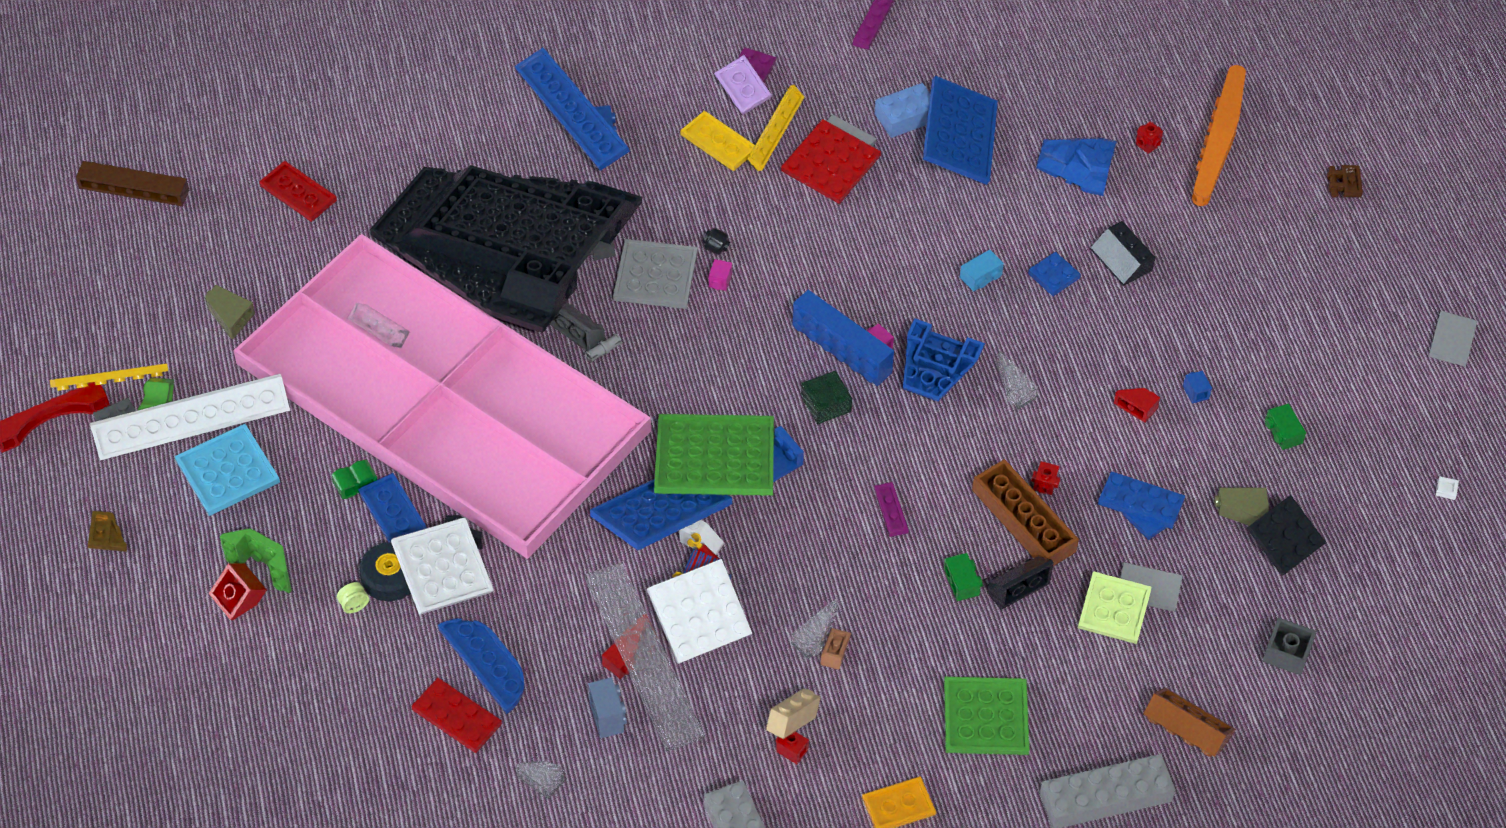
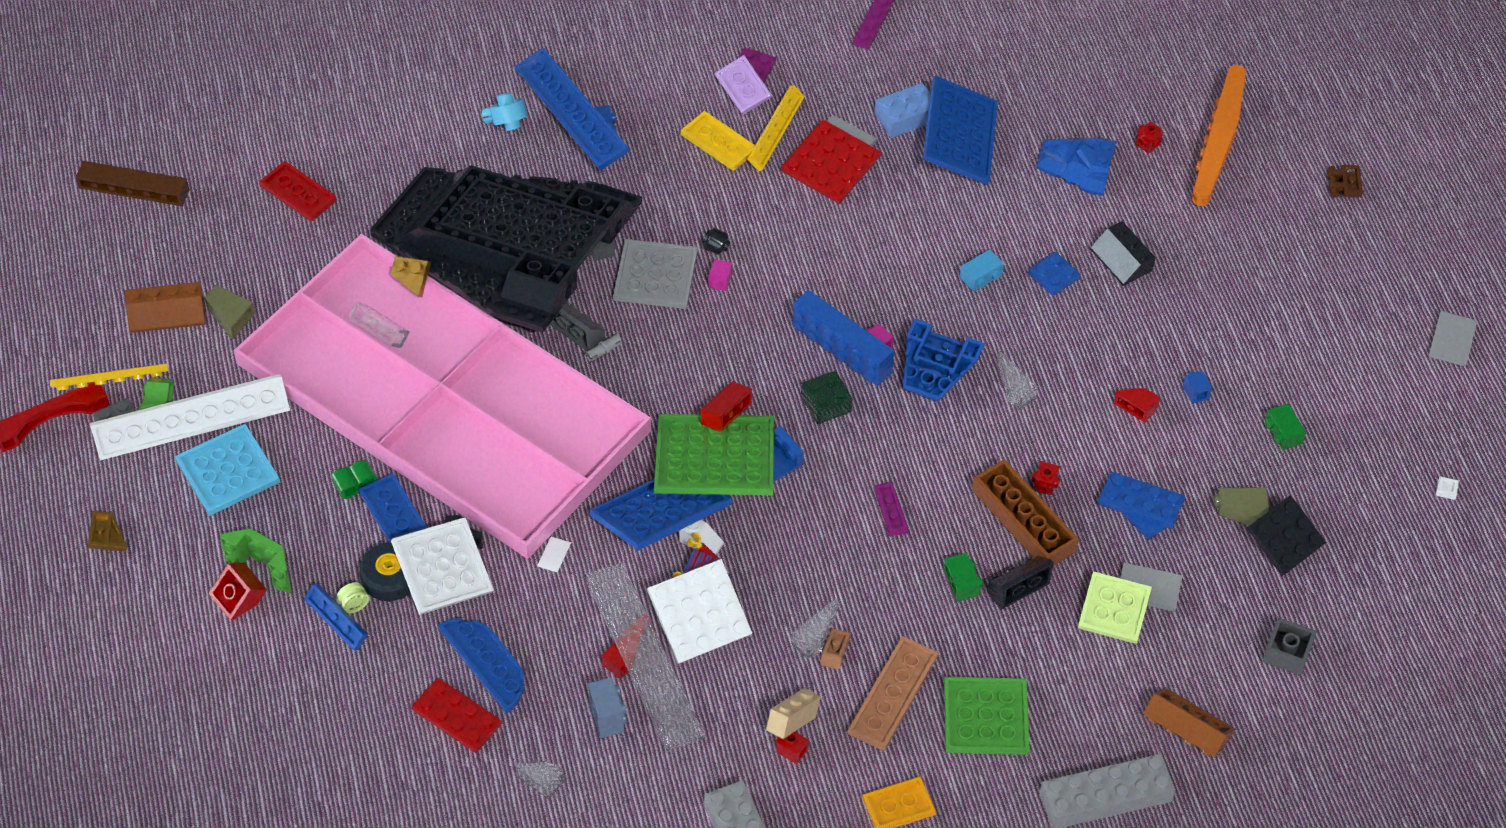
none -> dark orange slope [125,282,205,333]
none -> blue plate [304,583,368,650]
none -> pearl gold wing [391,256,431,297]
none -> medium azure piece [482,92,528,131]
none -> white sticker [537,537,571,572]
none -> red brick [700,381,752,432]
none -> nougat plate [847,636,939,751]

